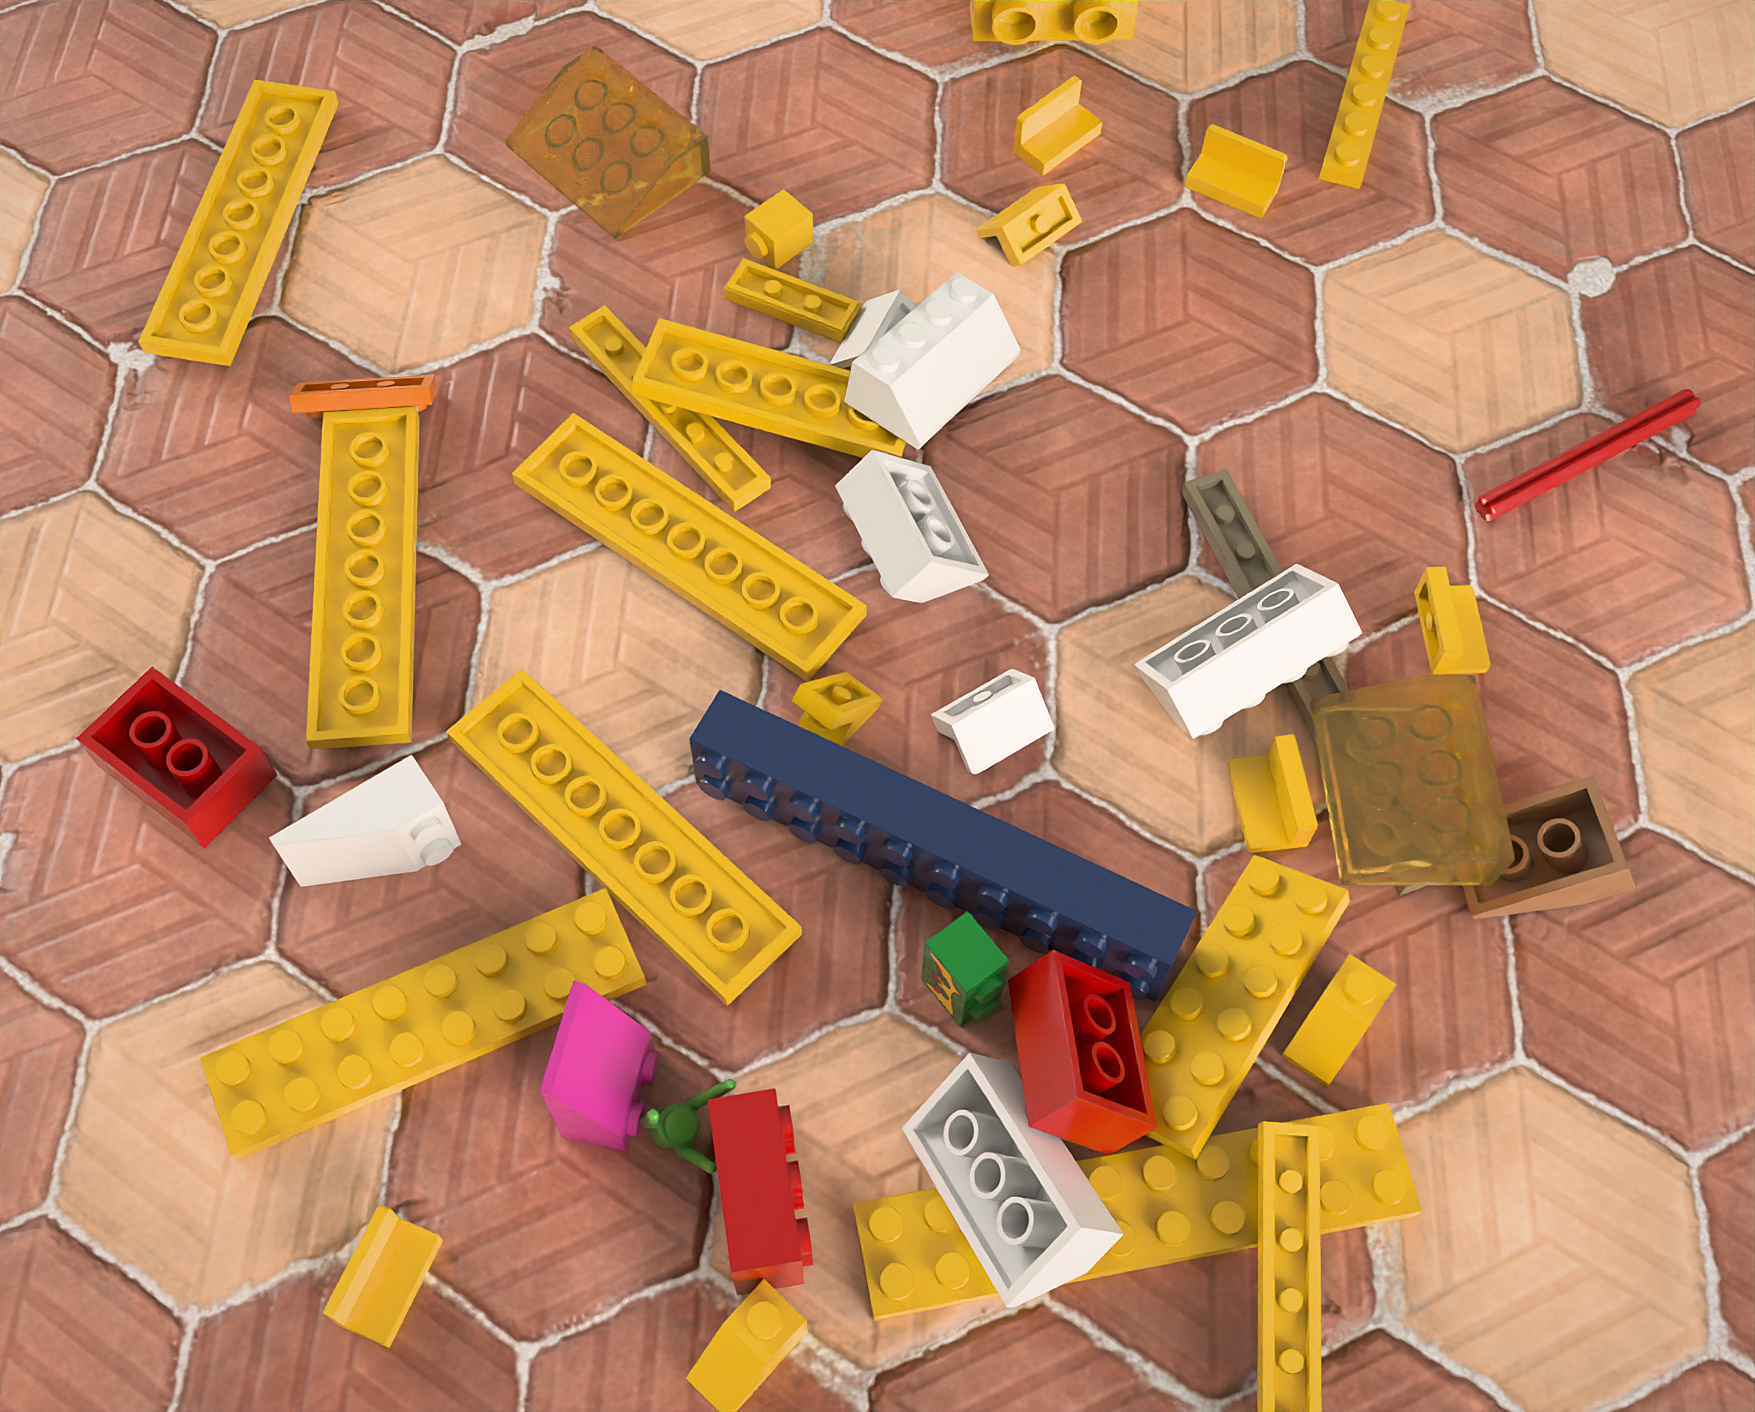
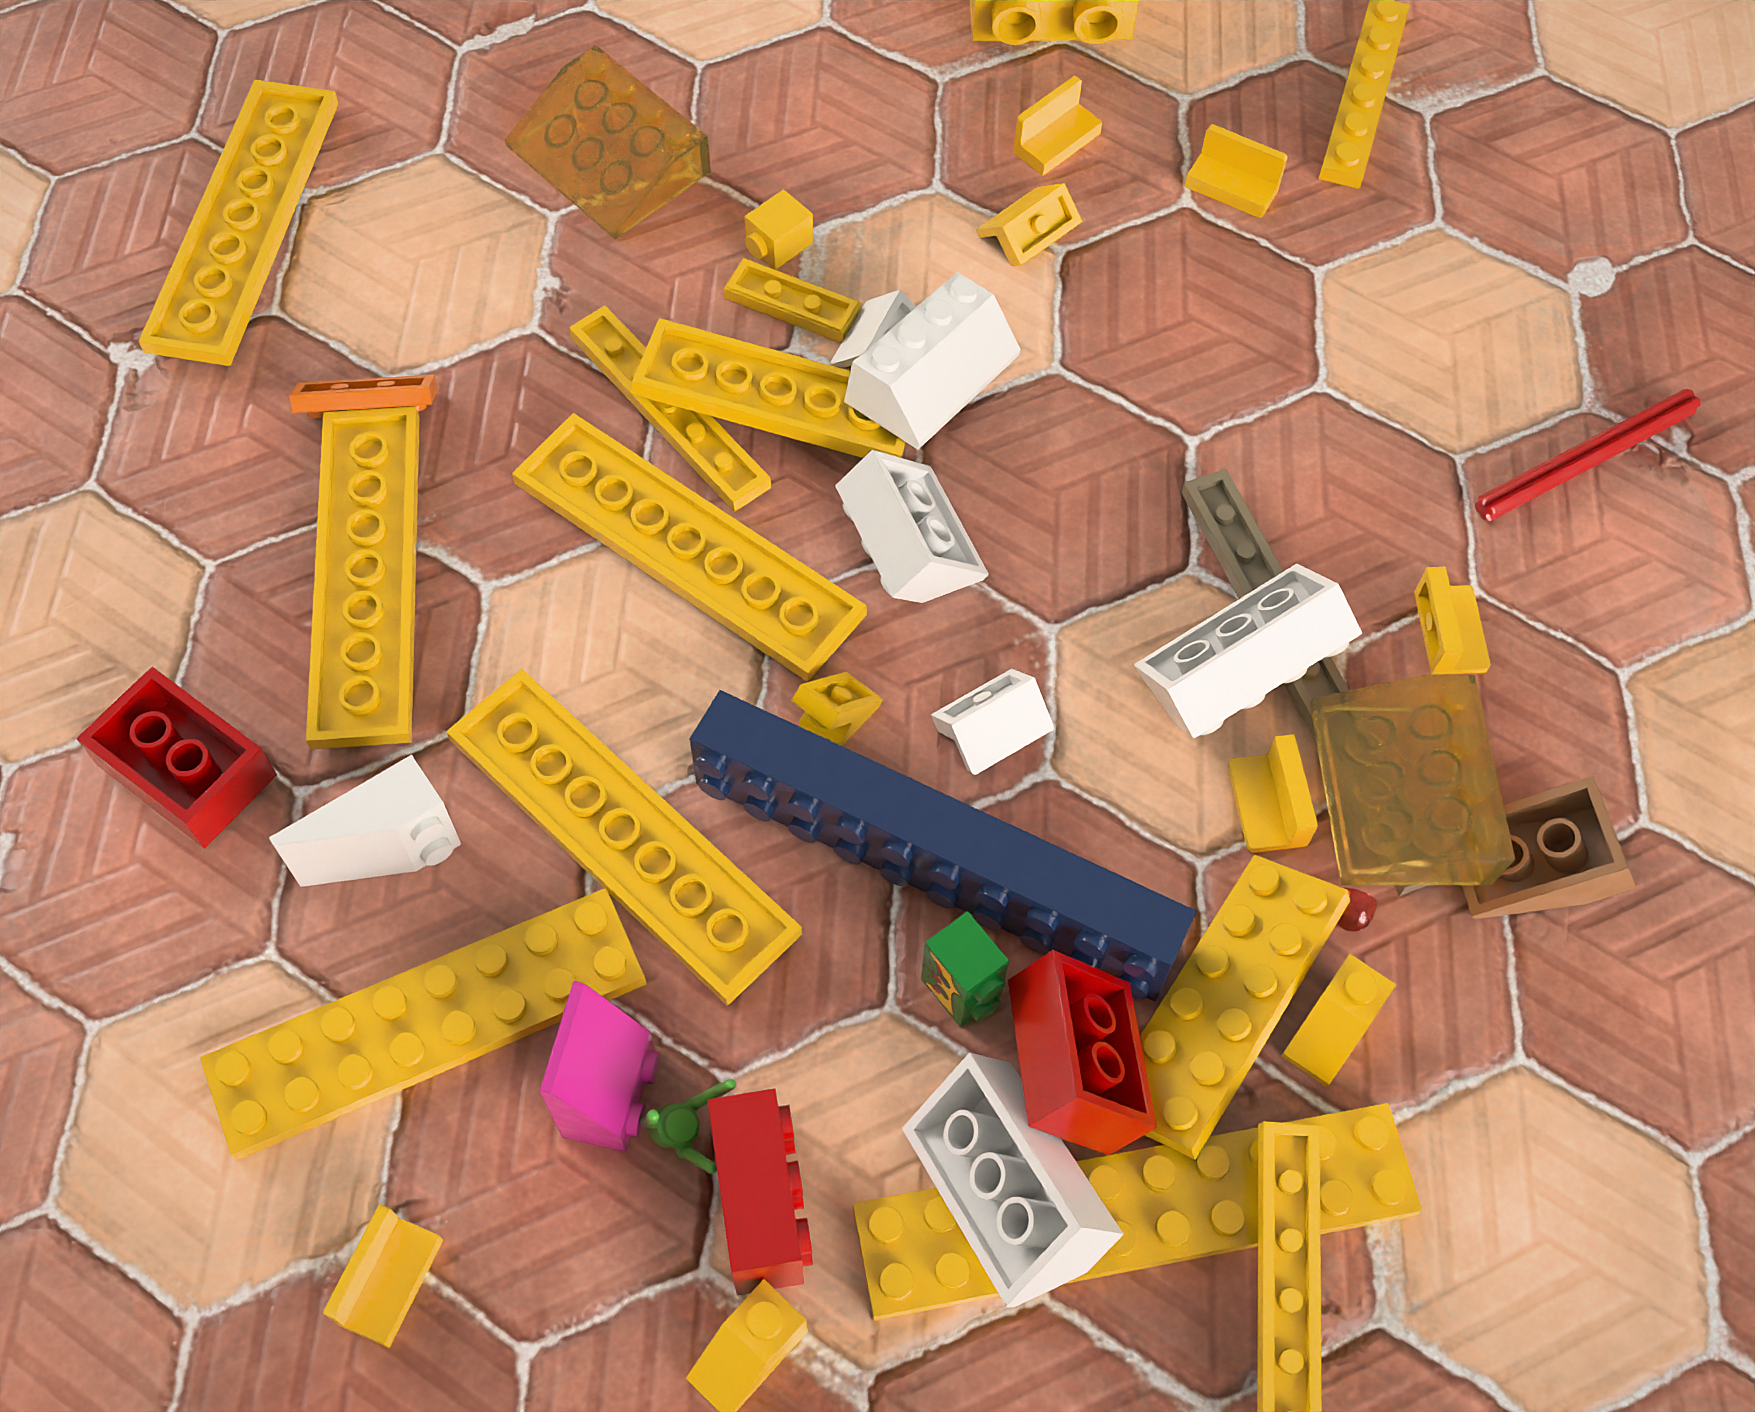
none -> clear red hinge [1337,888,1378,932]

